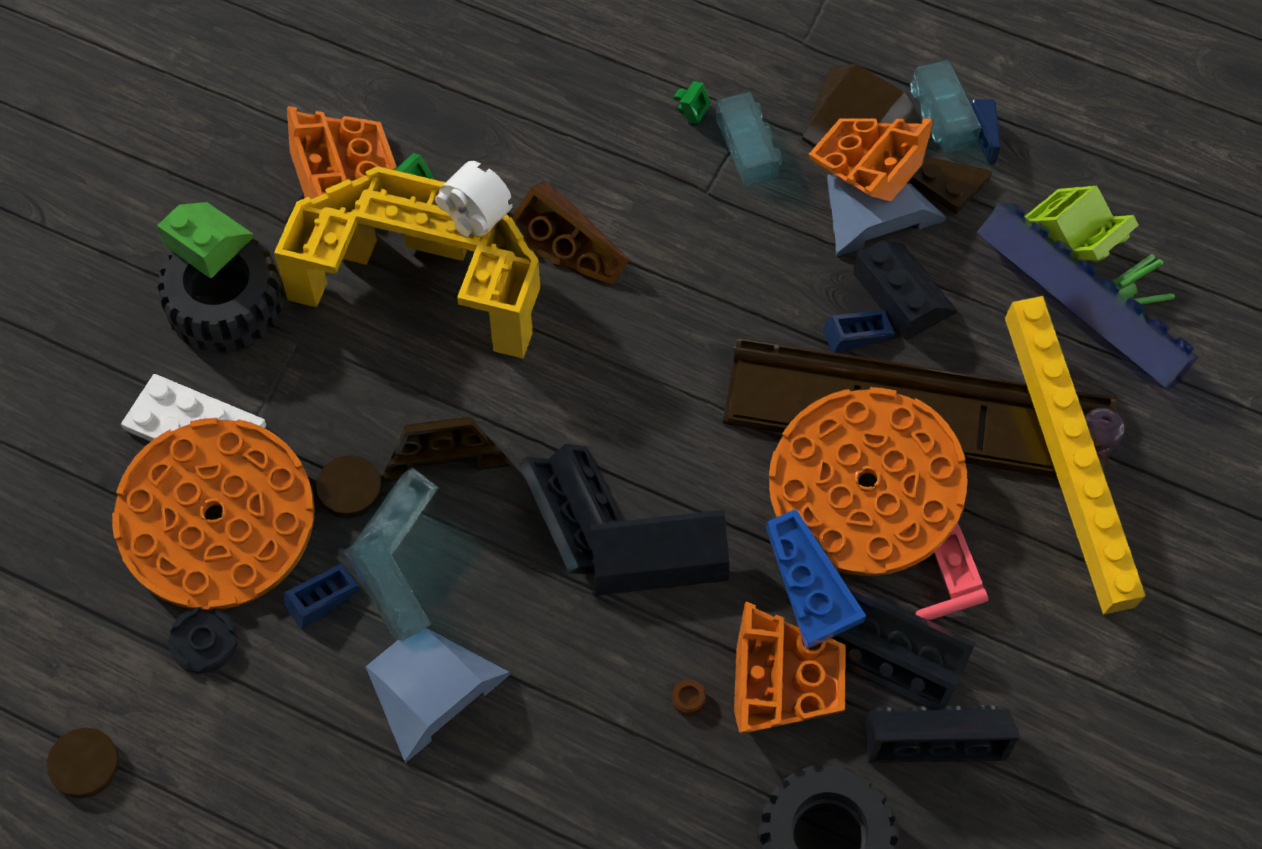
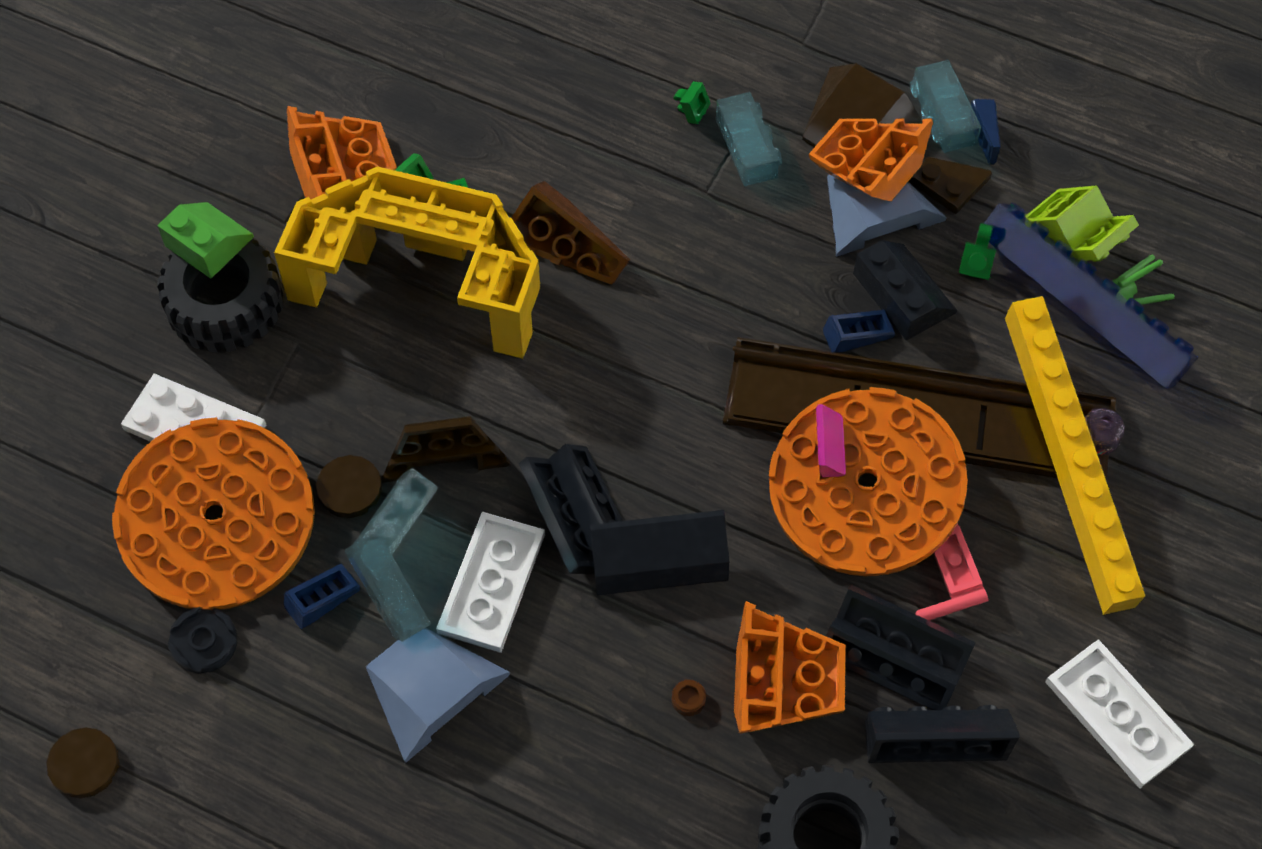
white brick [435,161,512,237] -> none
blue wing [766,509,866,650] -> none
none -> white plate [436,512,545,653]
none -> dark pink slope [816,404,846,477]
none -> green plate [959,223,996,280]
none -> white plate [1045,639,1194,789]

